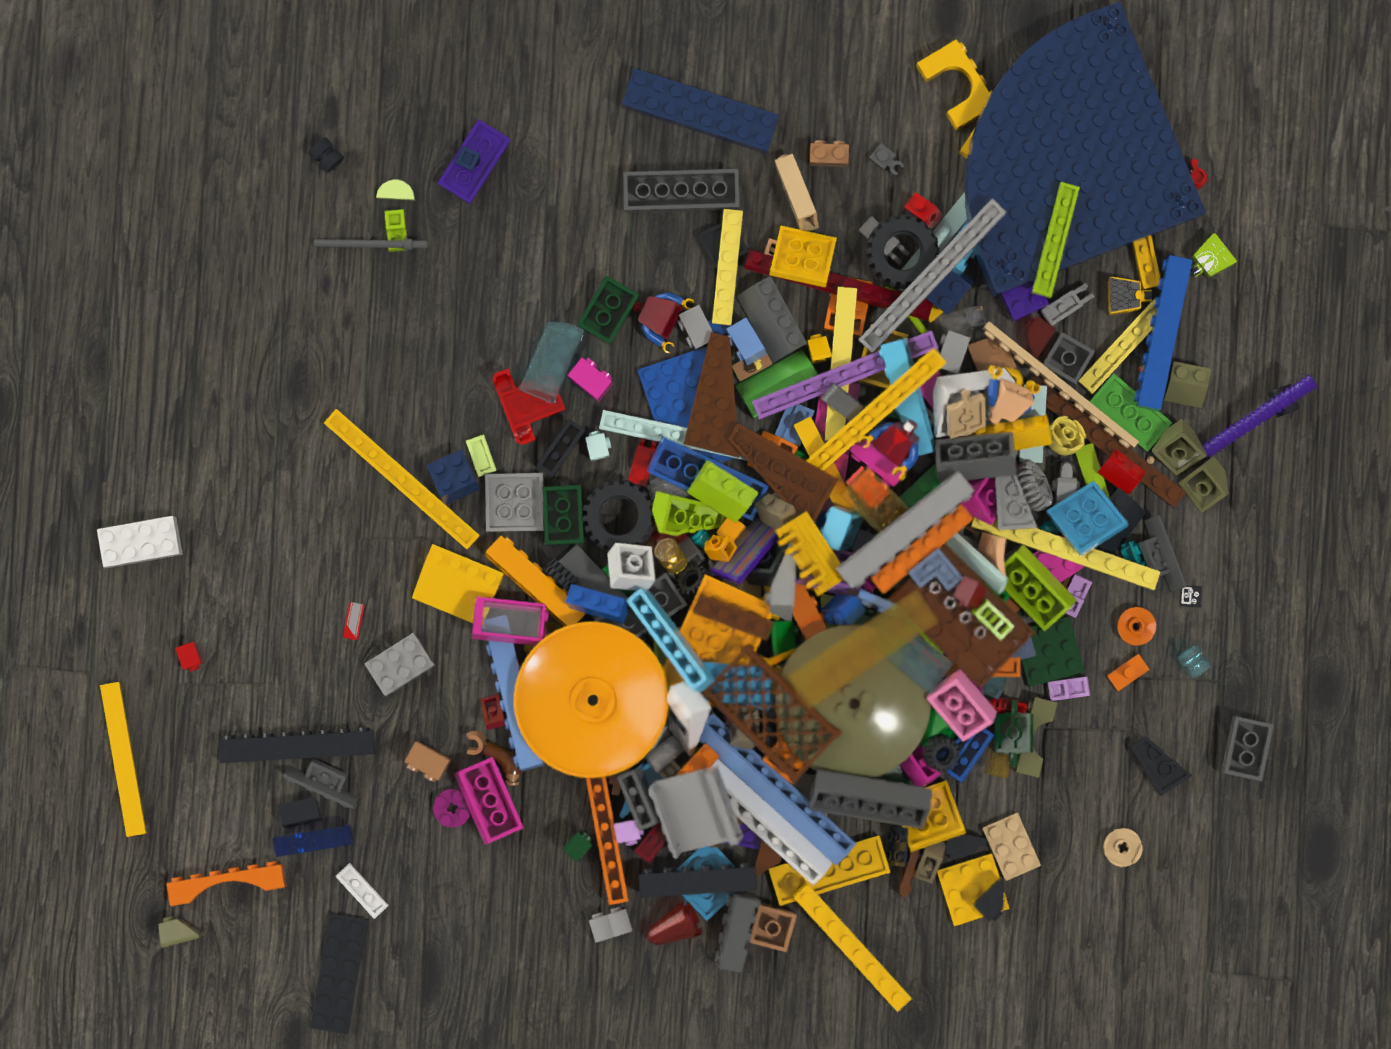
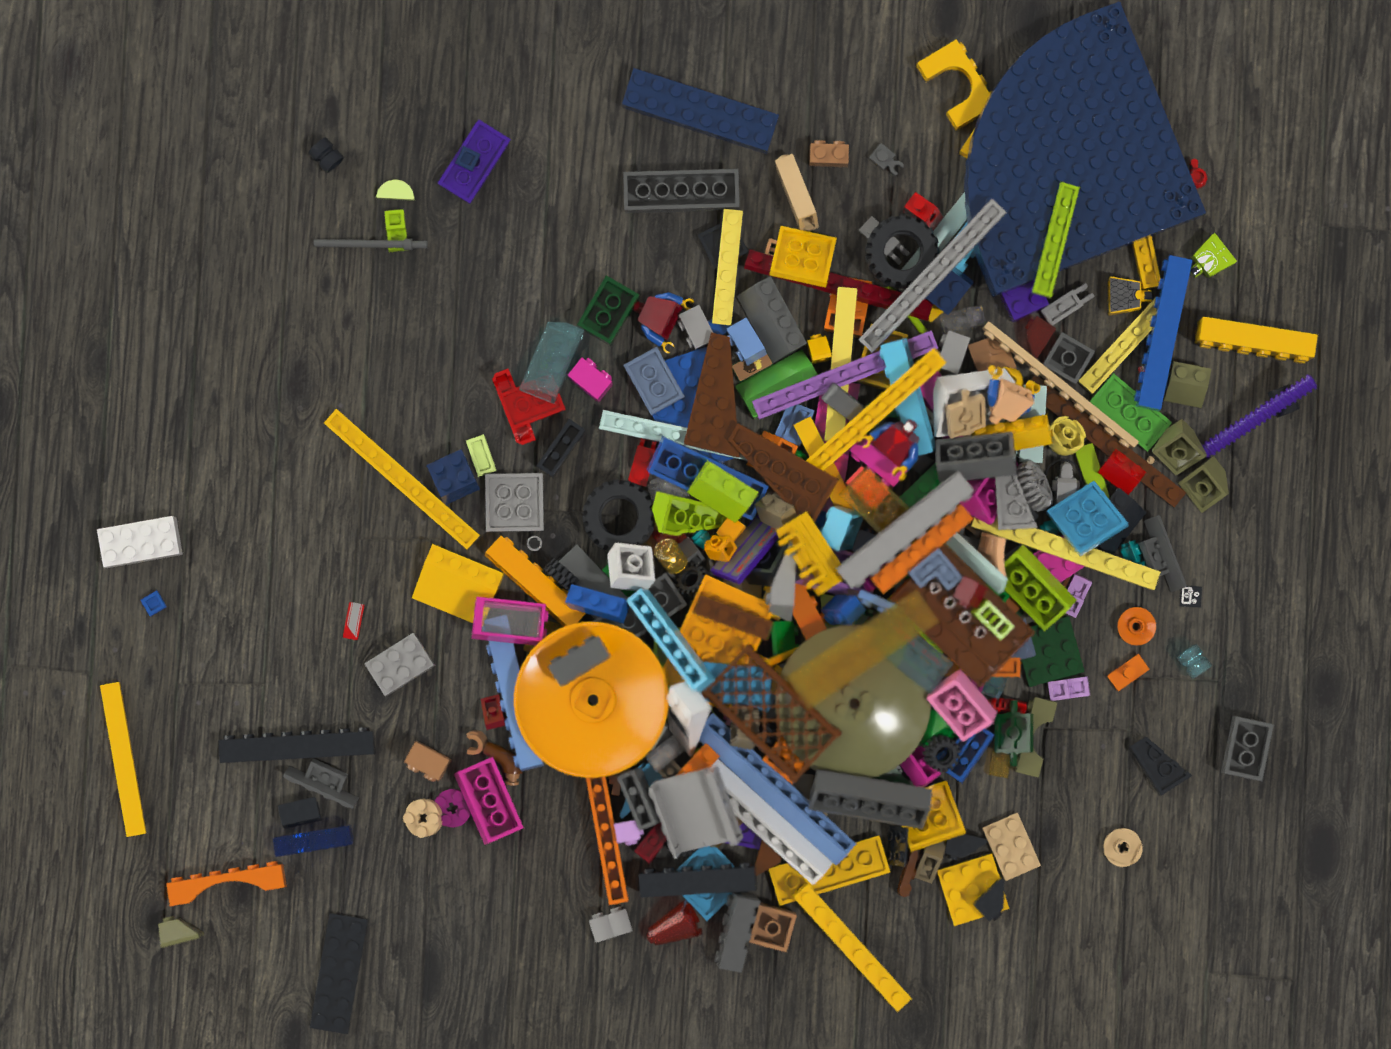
red brick [175,642,204,672] -> none
white tile [336,863,389,919] -> none
dark green brick [542,485,585,546] -> none
dark green brick [562,831,593,863] -> none
light aqua brick [585,431,611,461] -> none
none -> blue tile [141,590,167,617]
none -> tan plate [403,799,442,838]
none -> light grey piece [527,536,542,551]
none -> dark grey brick [548,635,612,687]
none -> sand blue tile [623,347,685,416]
none -> yellow brick [1195,317,1318,364]

